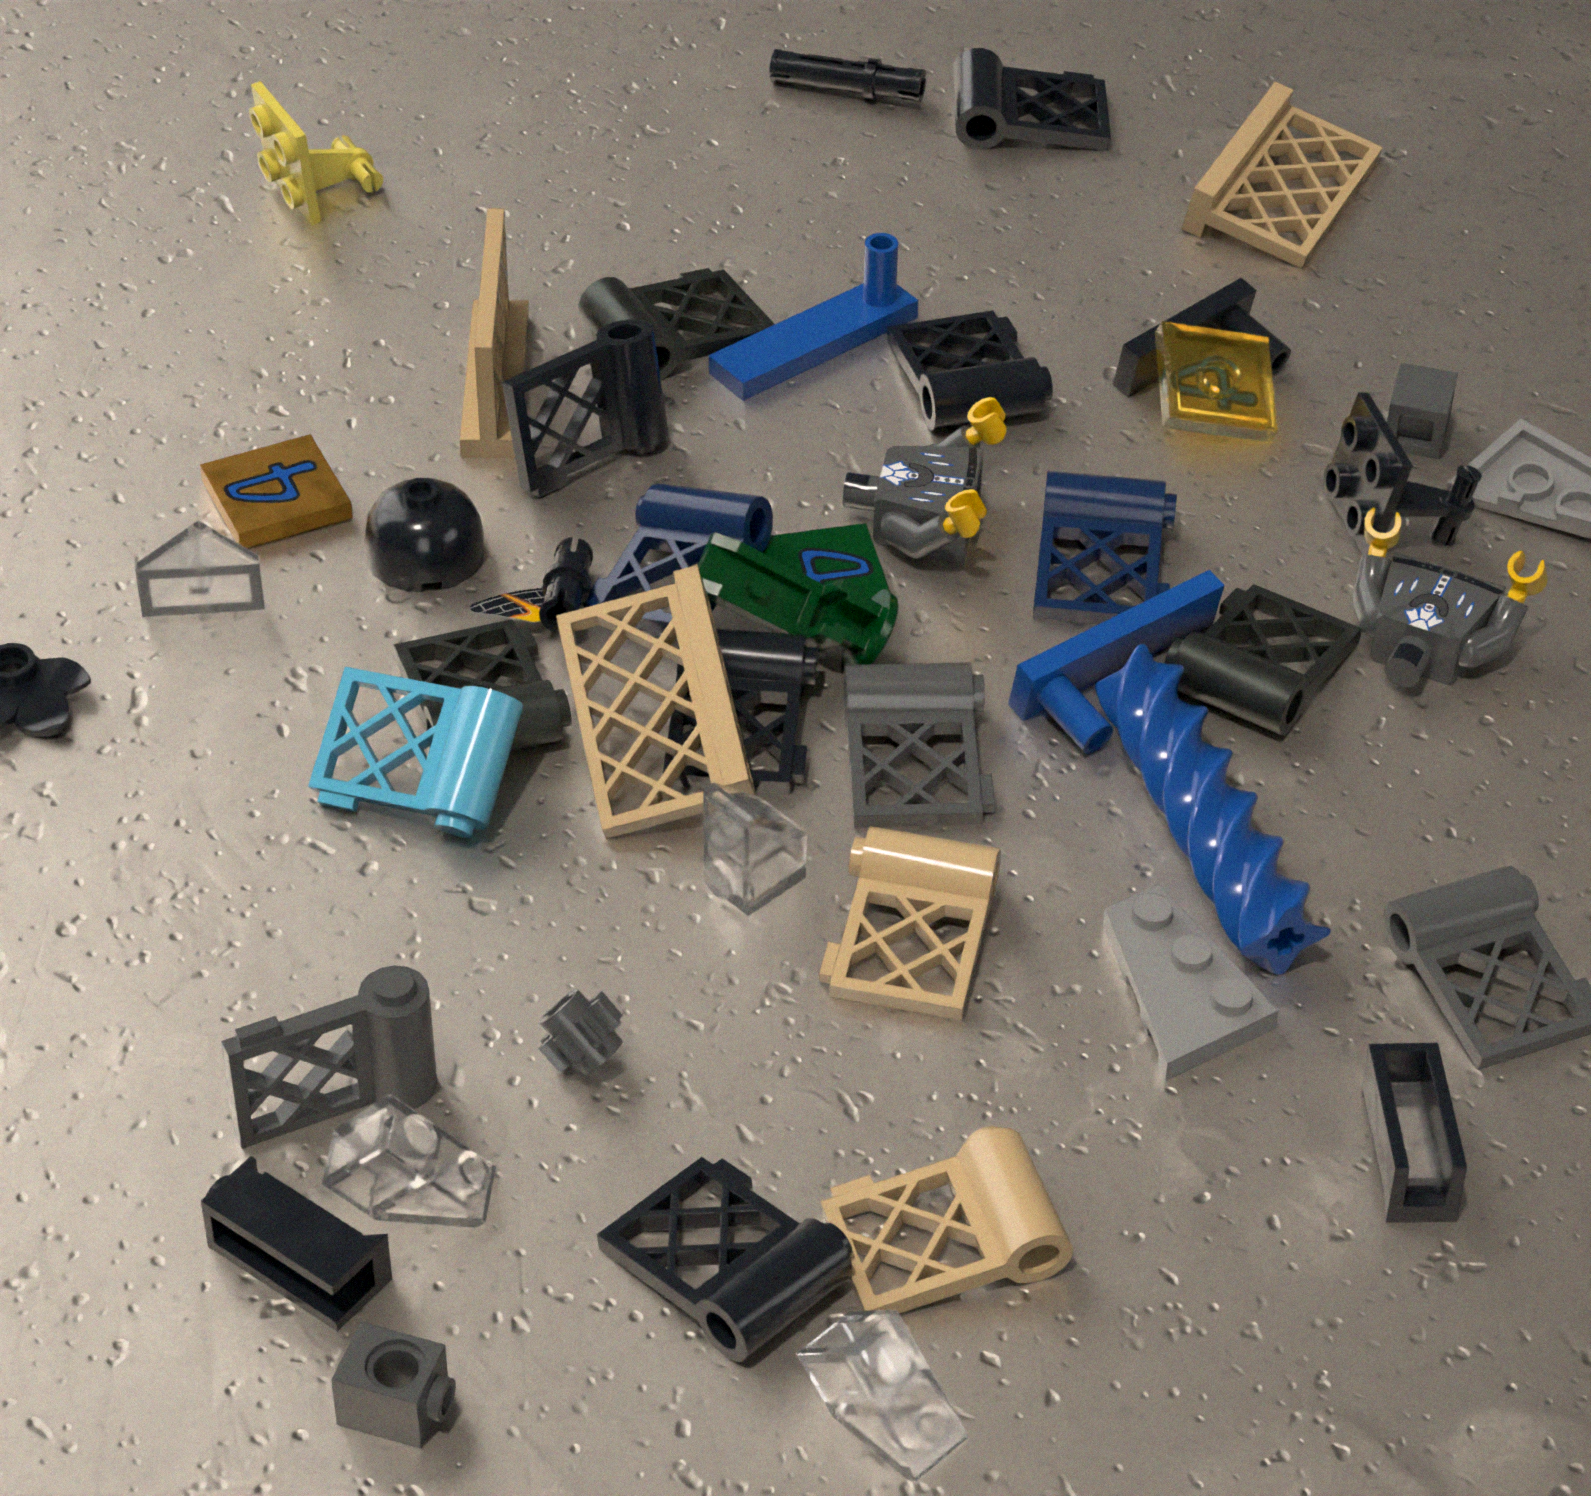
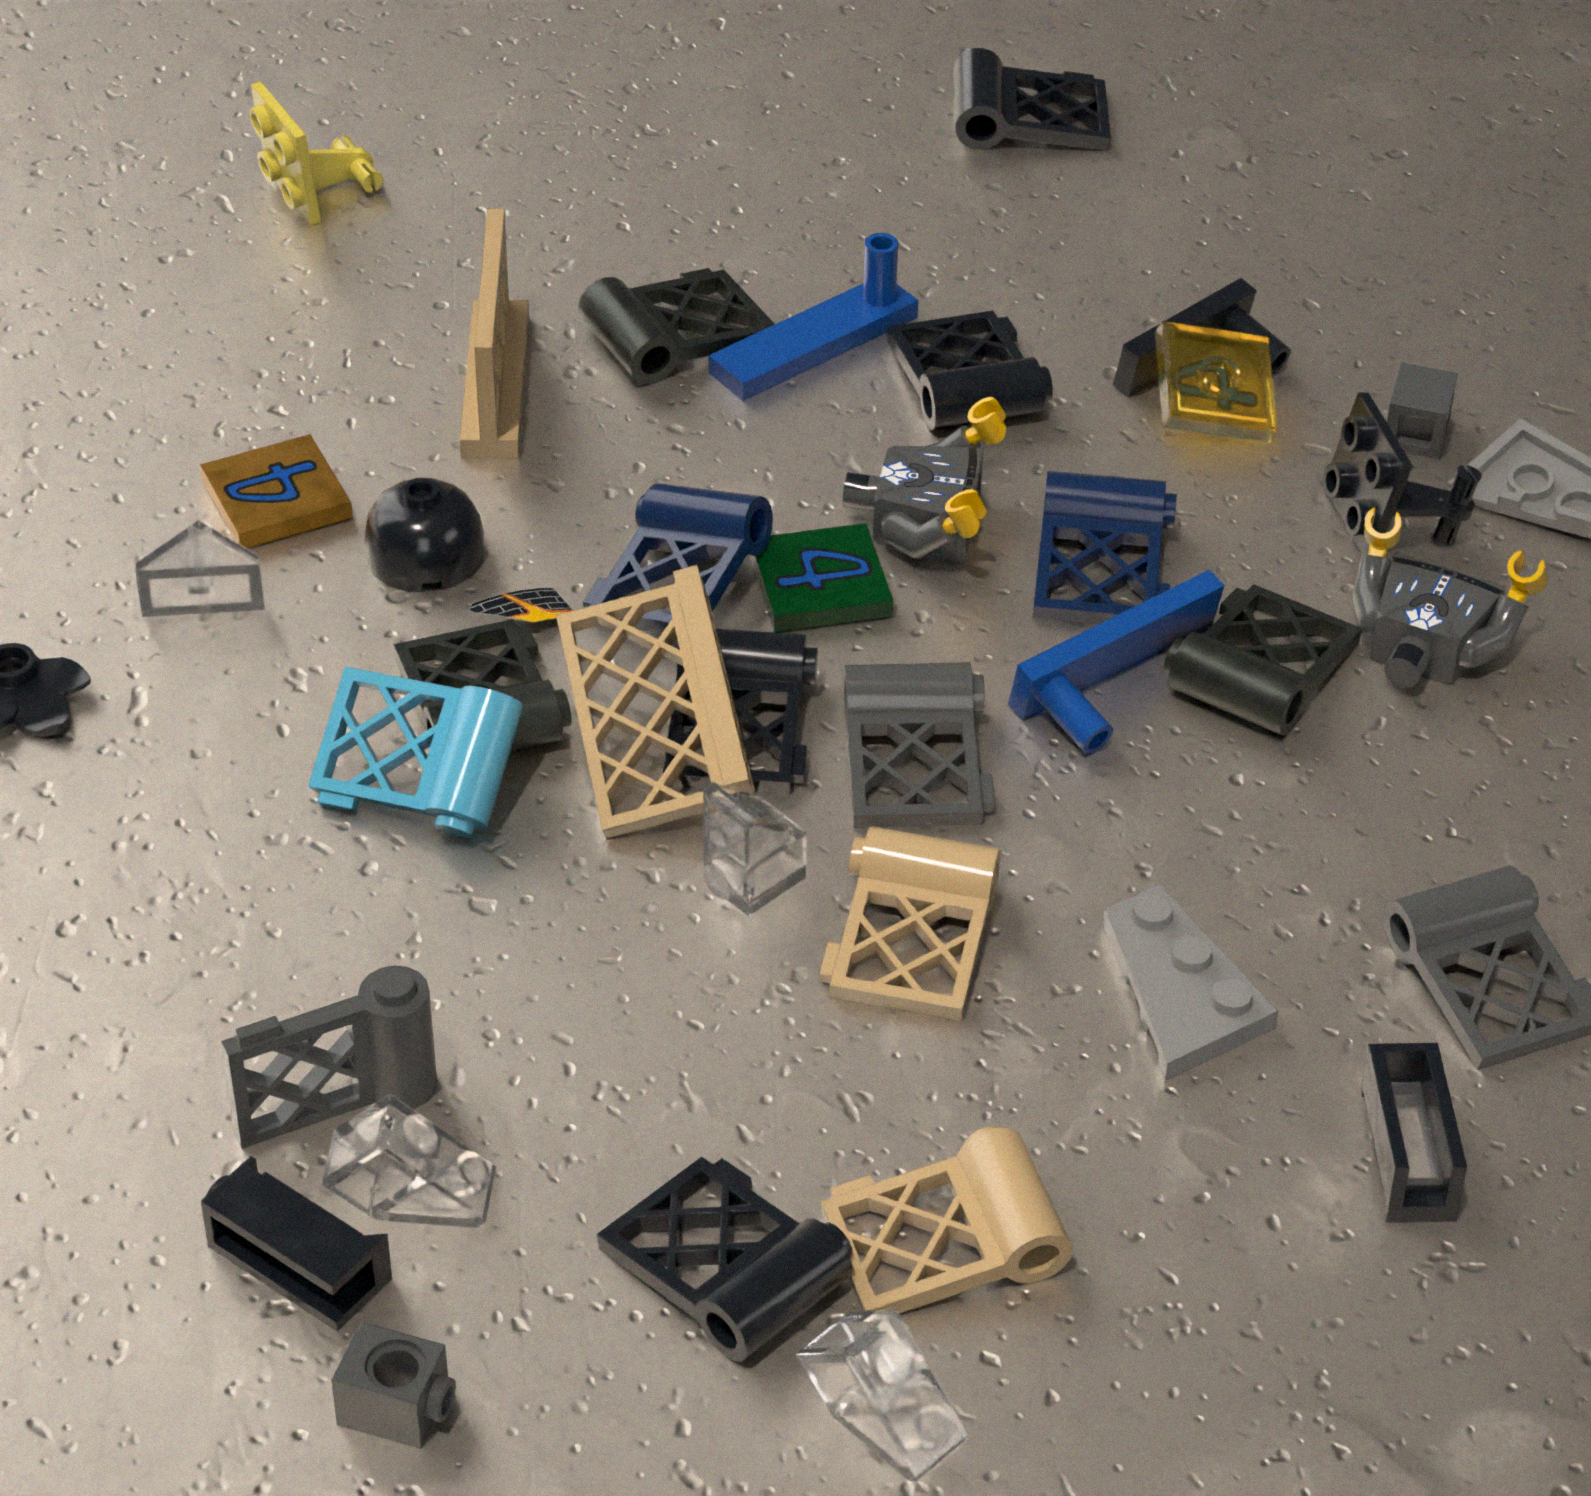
black piece [502,319,669,497] -> none
dark grey gear [538,989,623,1075] -> none
black pin [539,537,594,632] -> none
dark green piece [697,532,899,671] -> none
black pin [769,49,926,103] -> none
blue piece [1095,644,1331,975] -> none
tan fence [1181,81,1383,269] -> none

